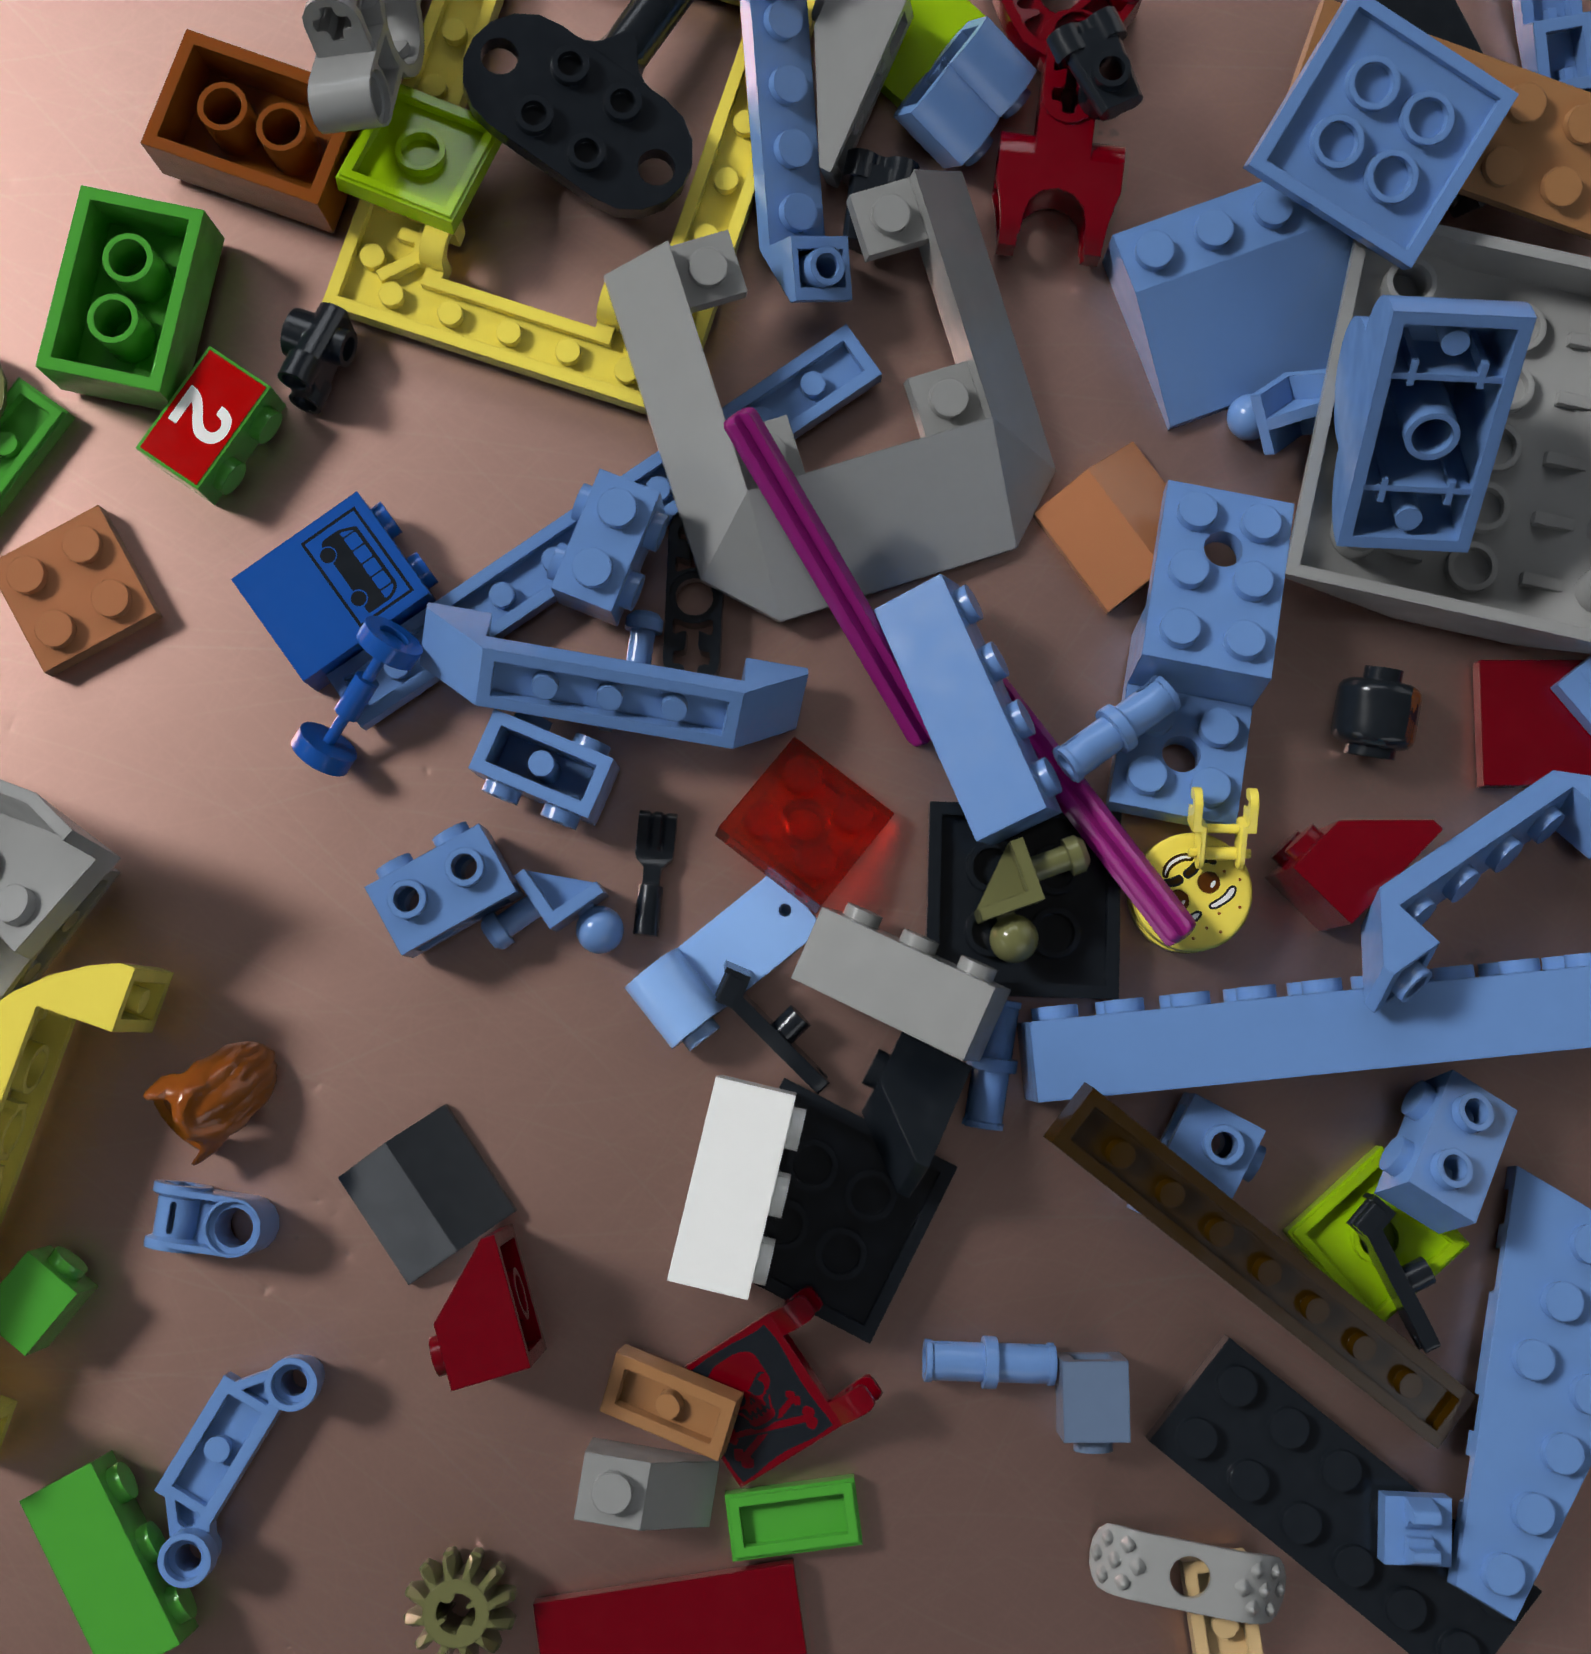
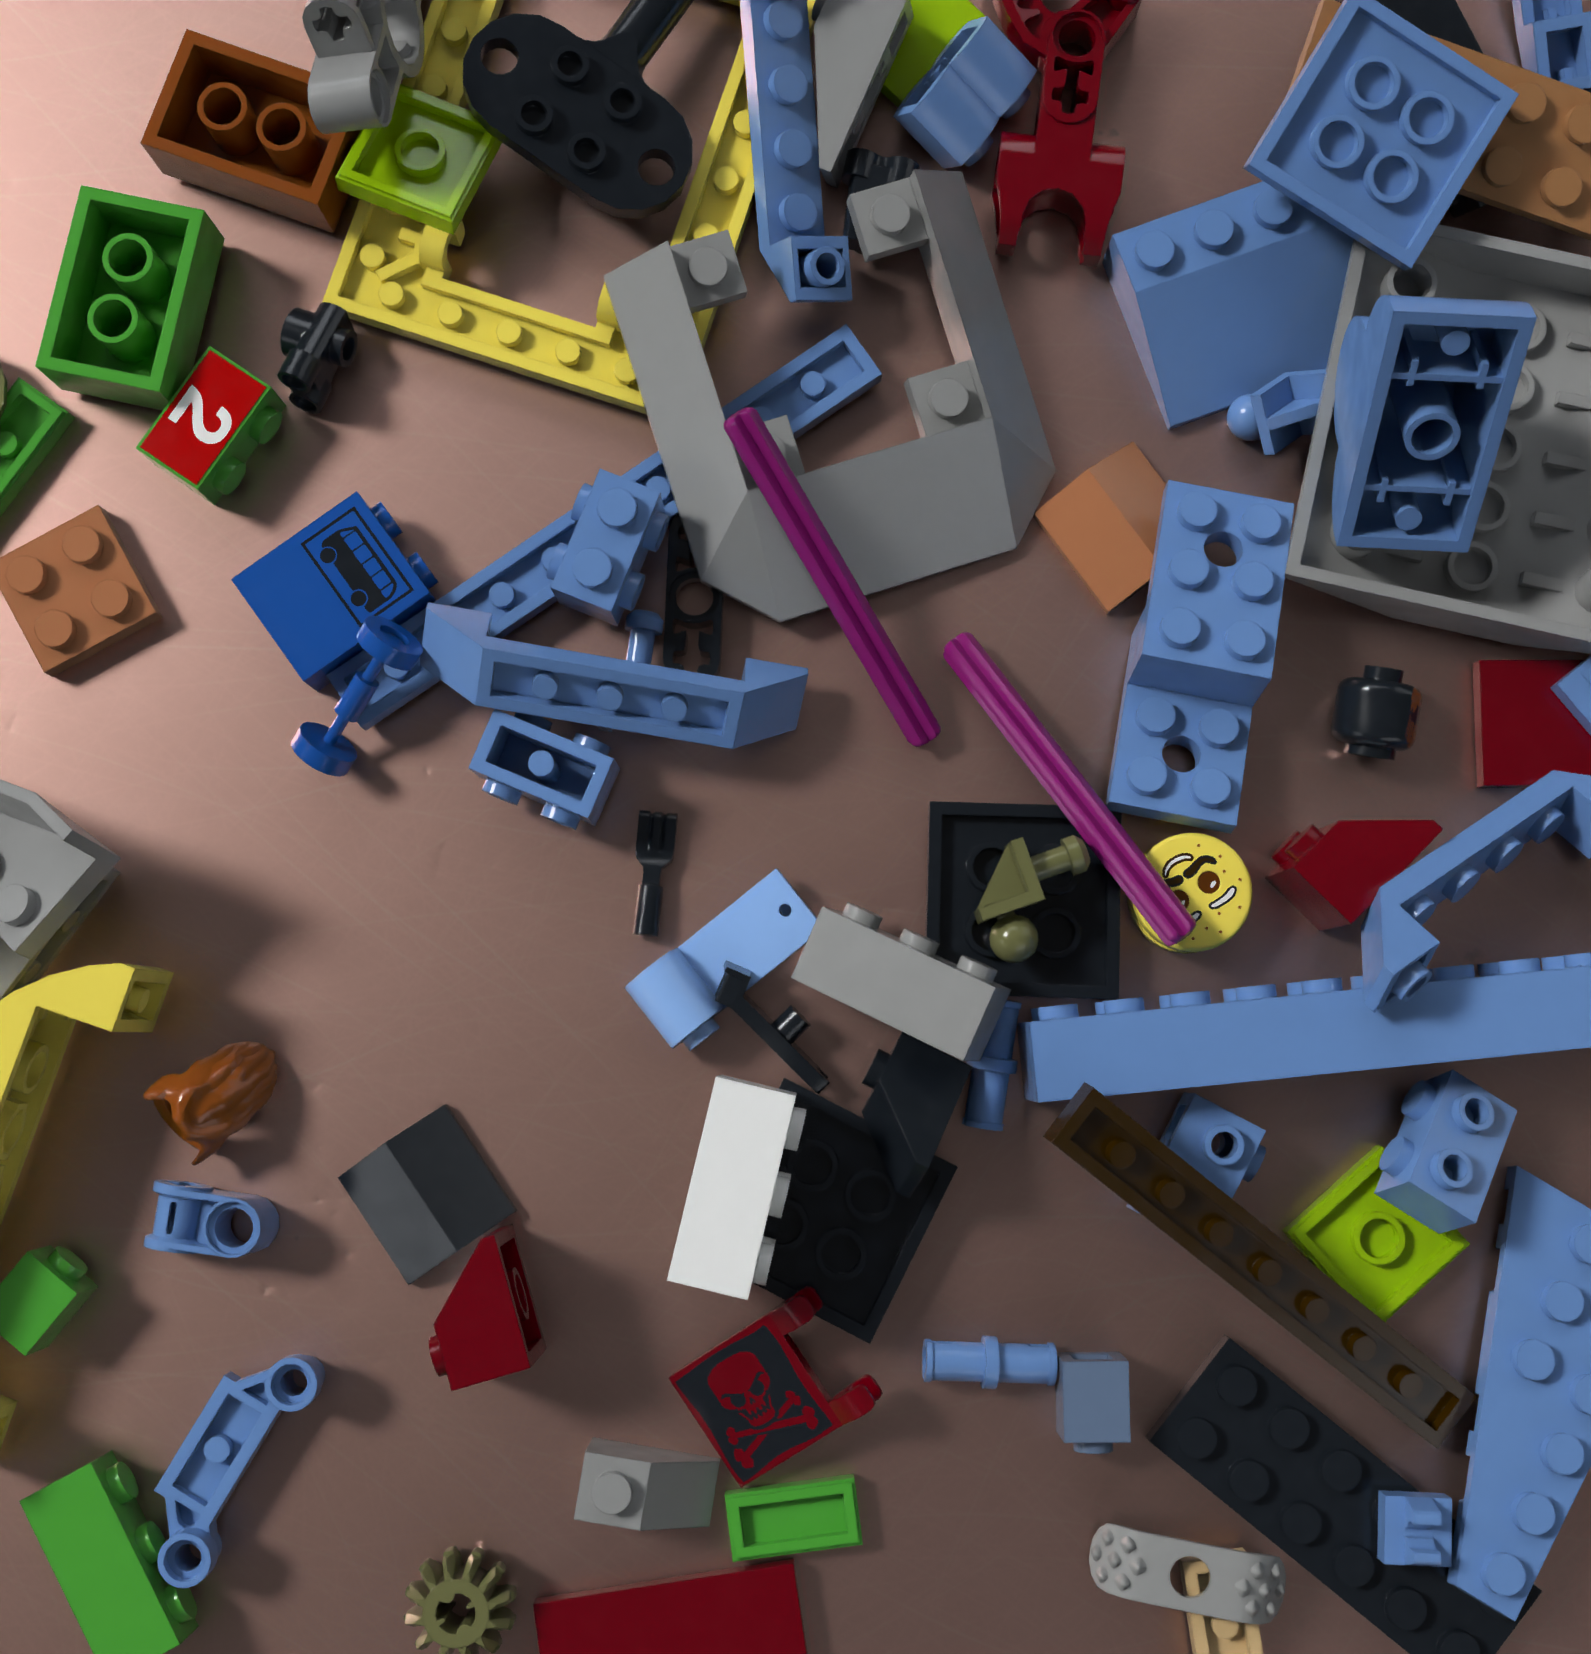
medium blue brick [364,822,525,958] -> none
medium blue piece [481,869,624,954] -> none
medium nougat plate [599,1344,744,1461] -> none
clear red plate [715,736,895,914] -> none
medium blue brick [873,574,1062,846] -> none
black plate [1046,6,1143,121] -> none
medium blue pin [1053,675,1181,783] -> none
light yellow piece [1187,787,1259,870] -> none
black piece [1346,1193,1441,1354] -> none

